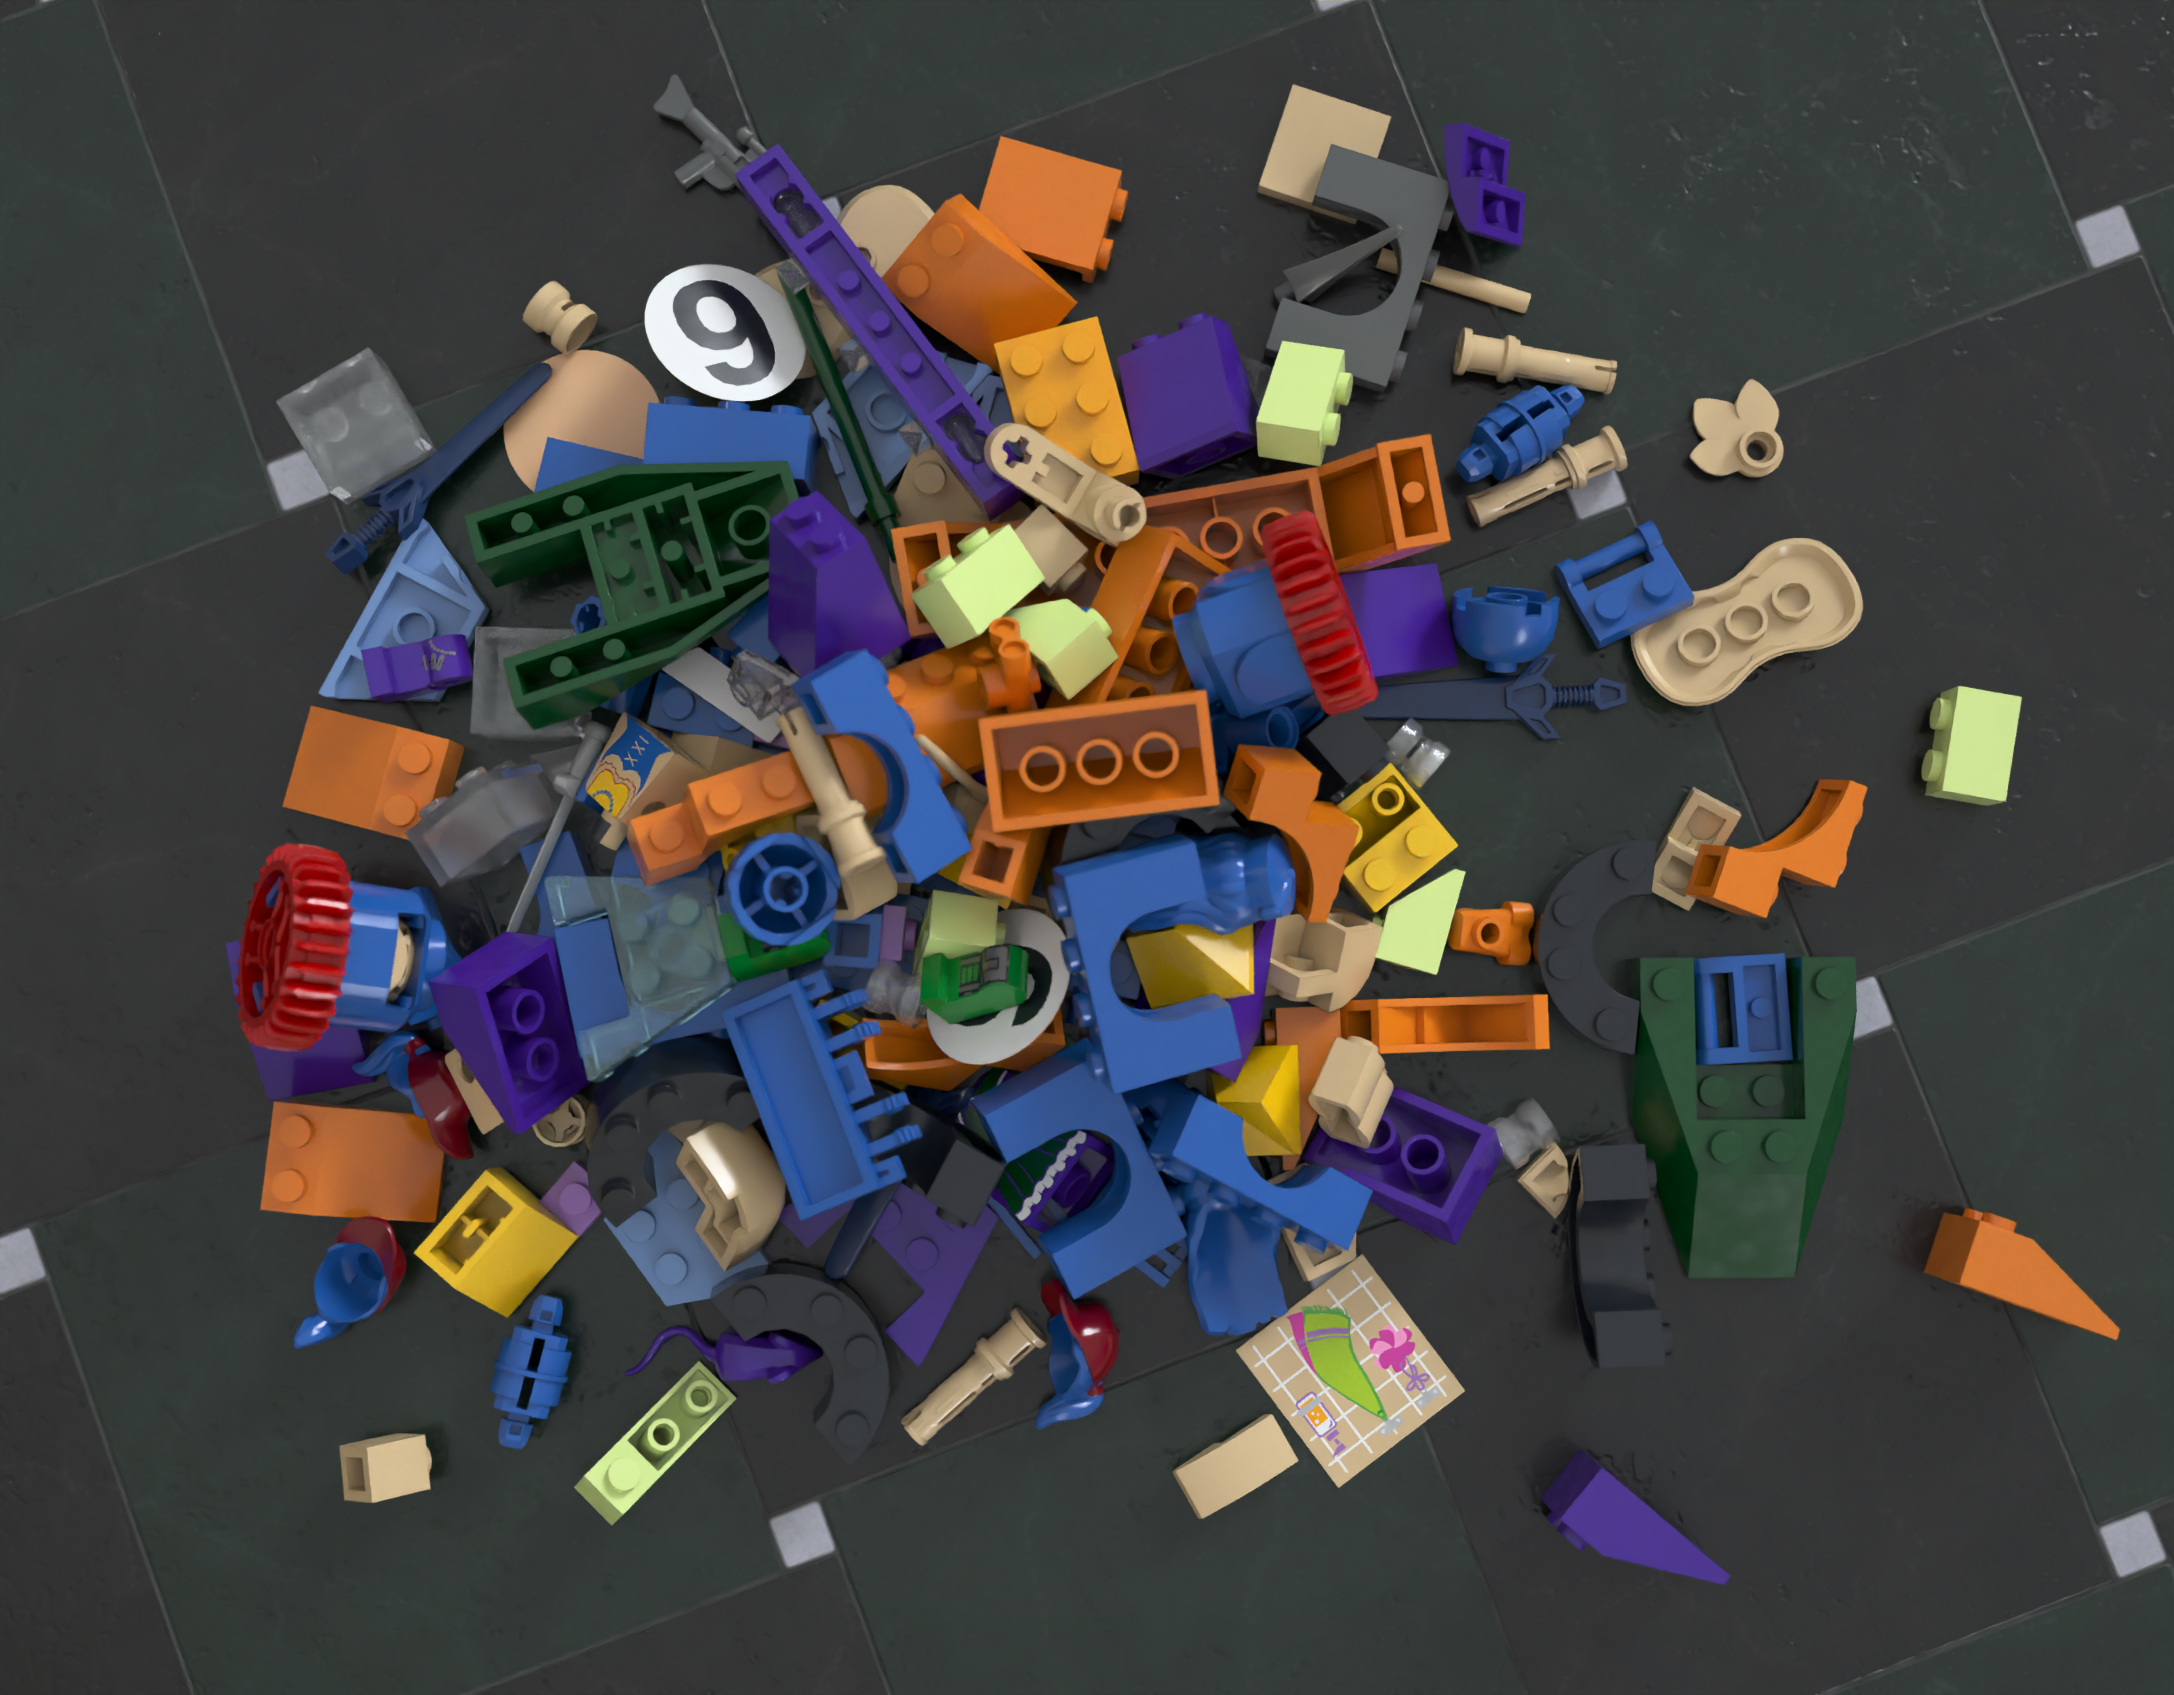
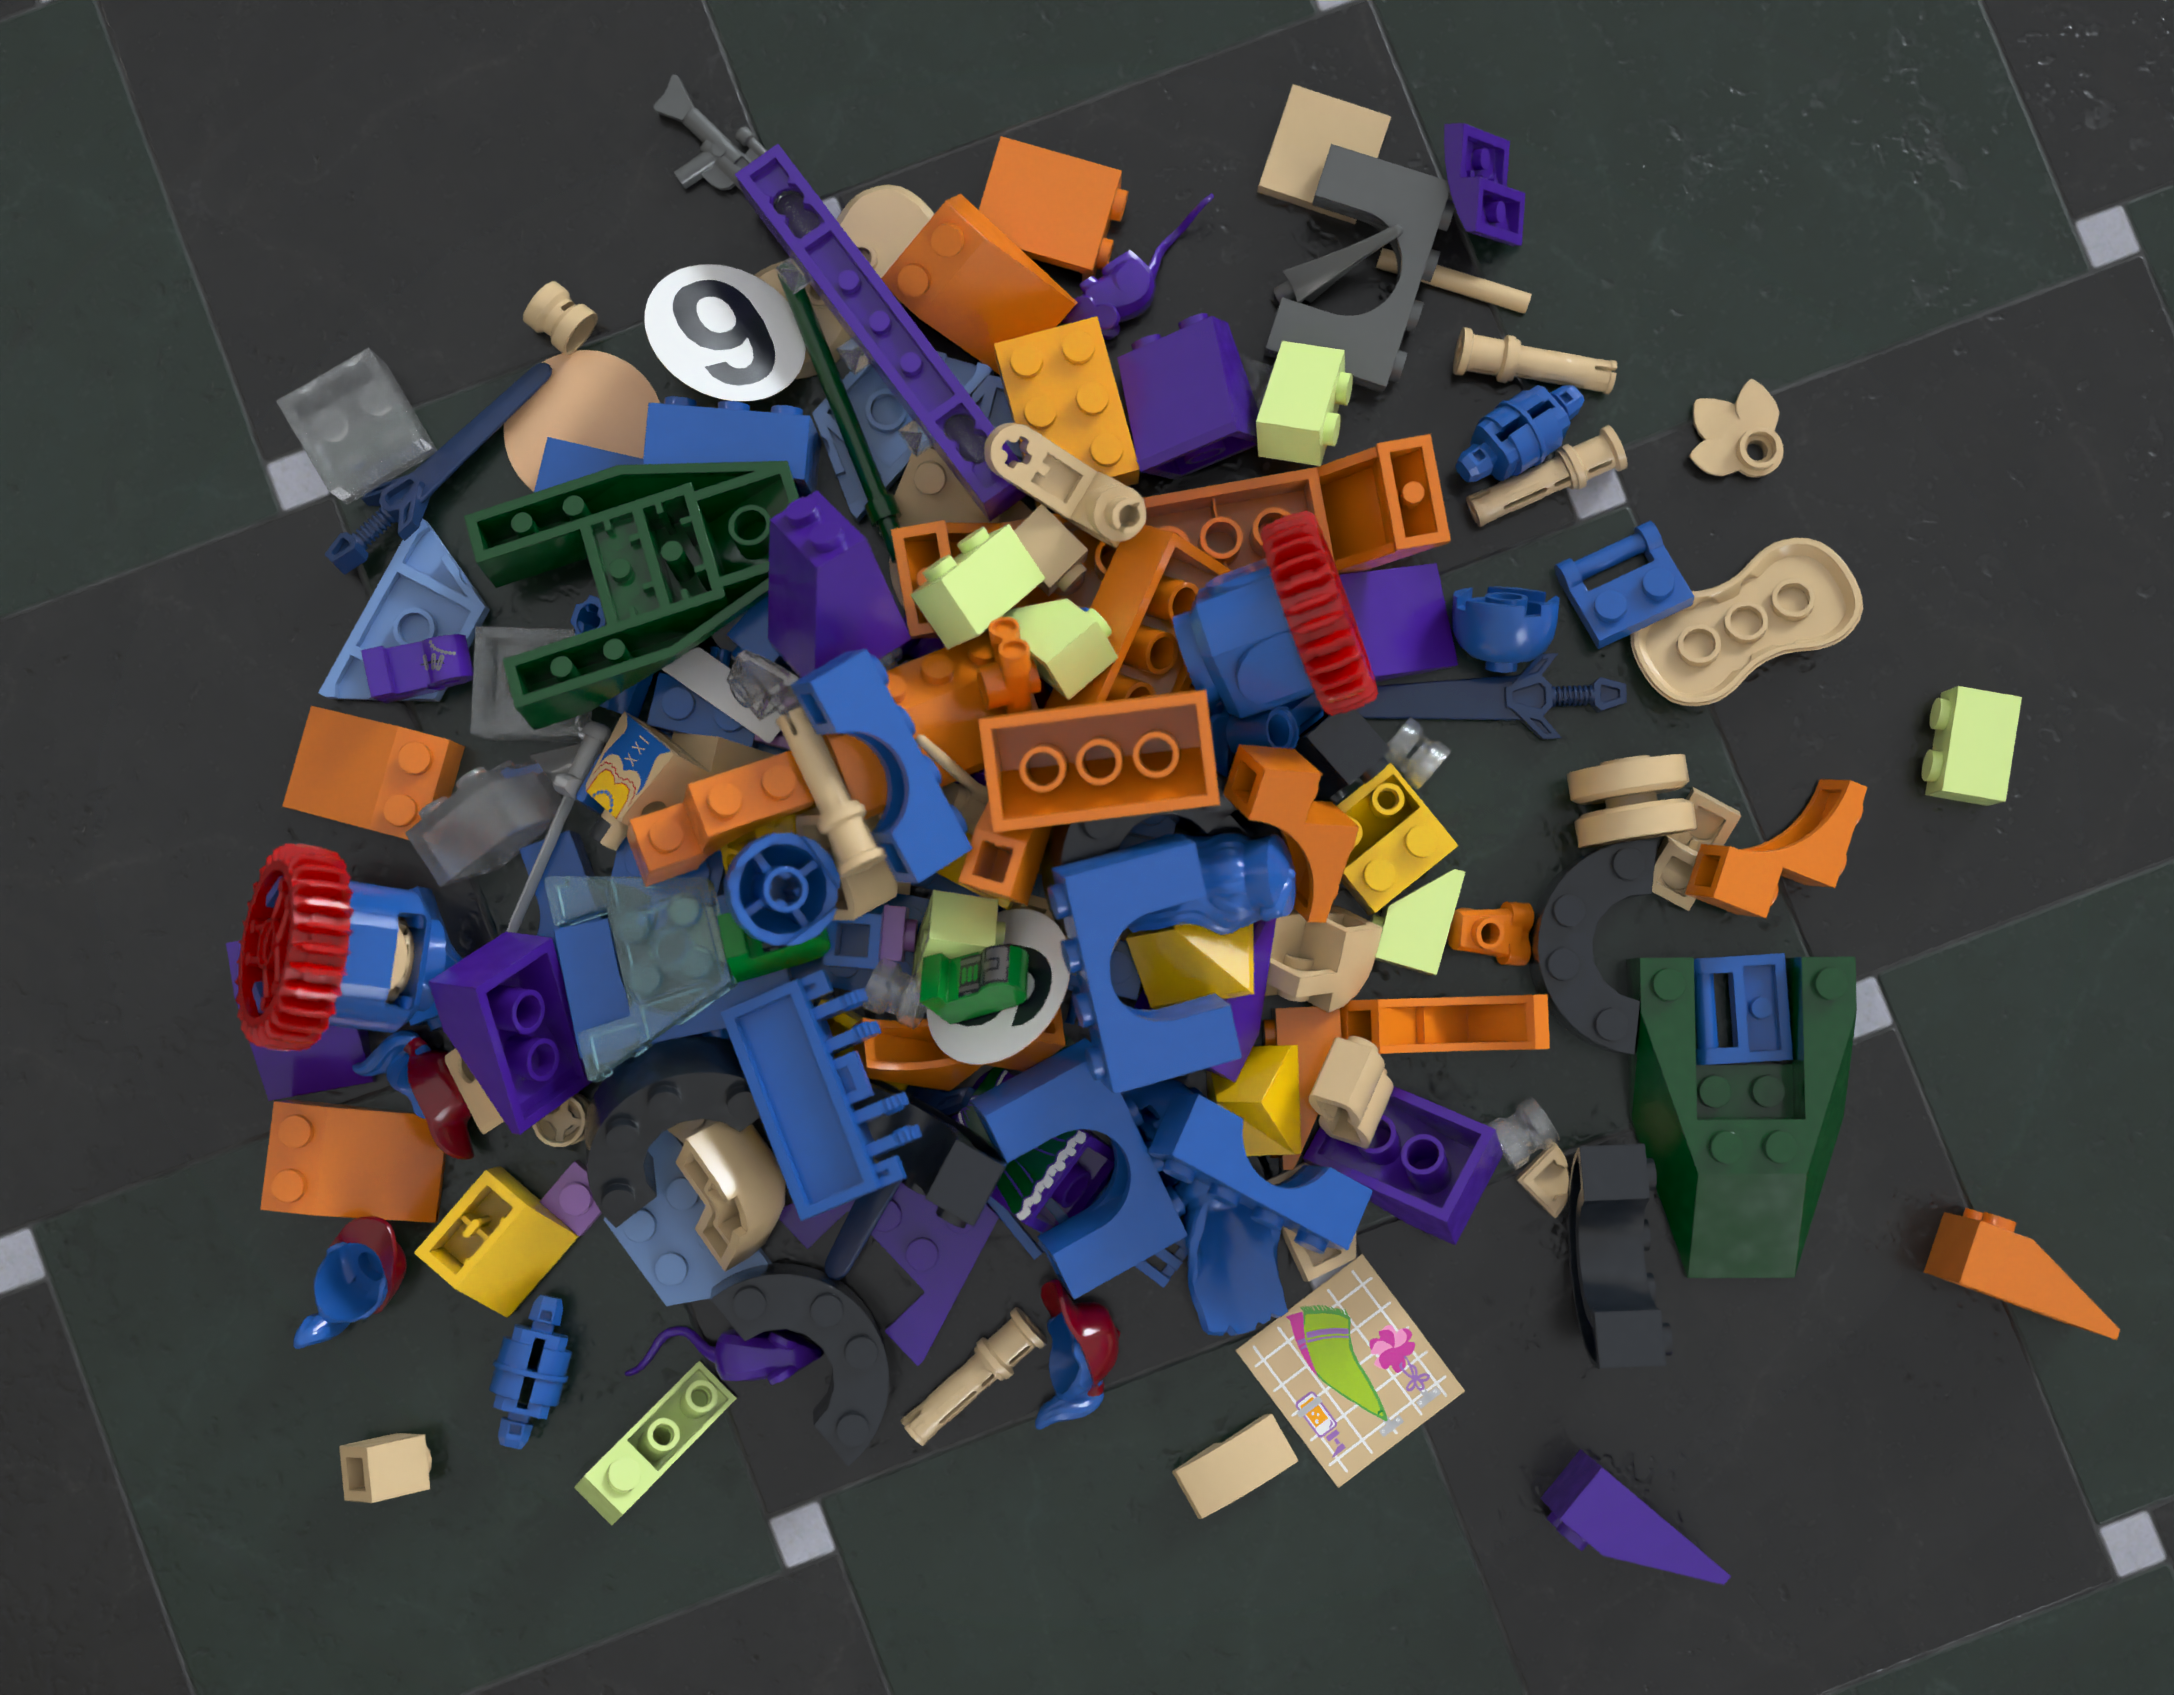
none -> dark purple animal [1062,193,1214,340]
none -> tan wheel [1566,754,1697,848]

